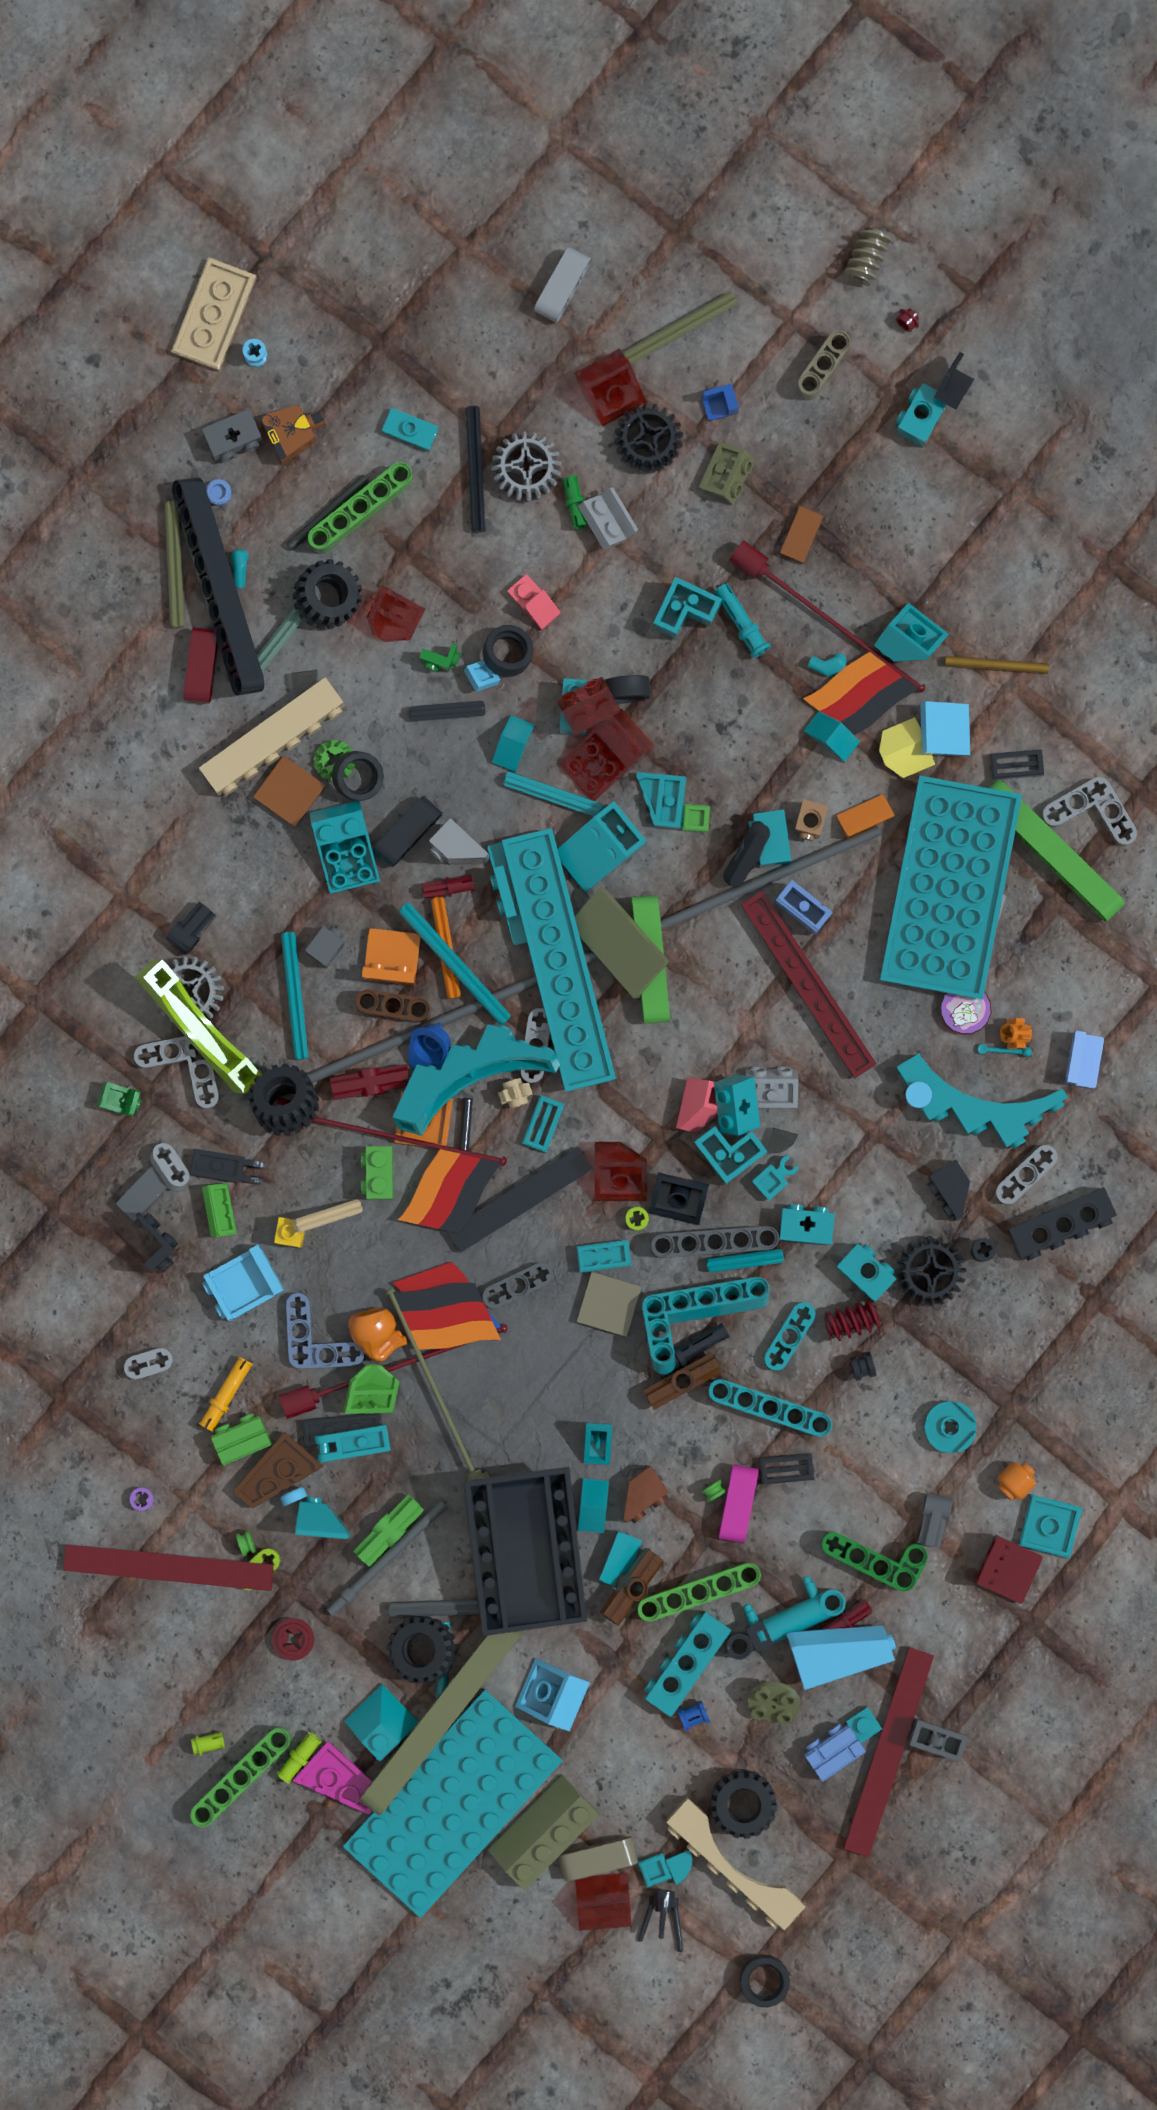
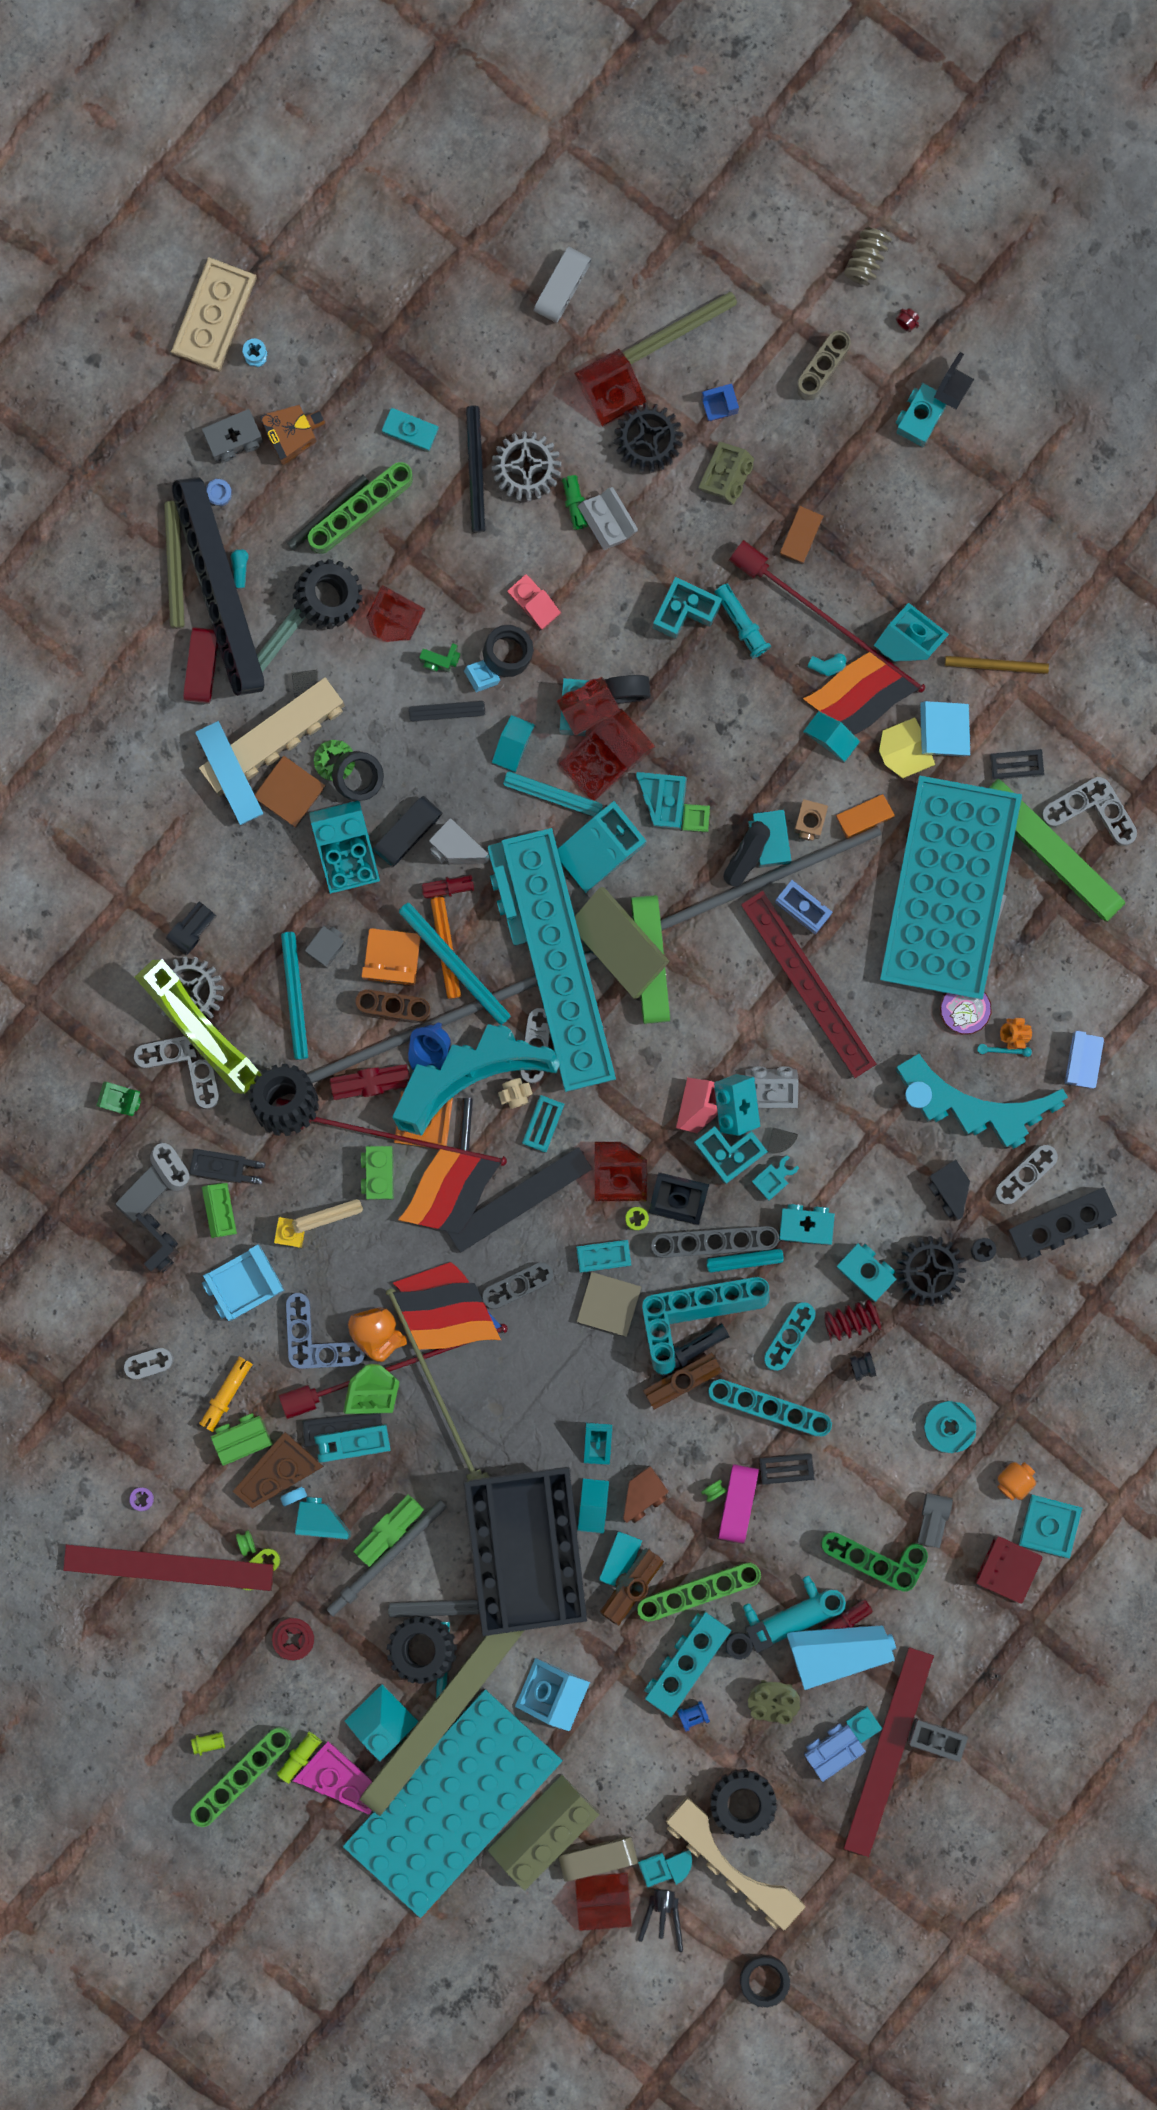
none -> medium azure slope [195,721,264,825]

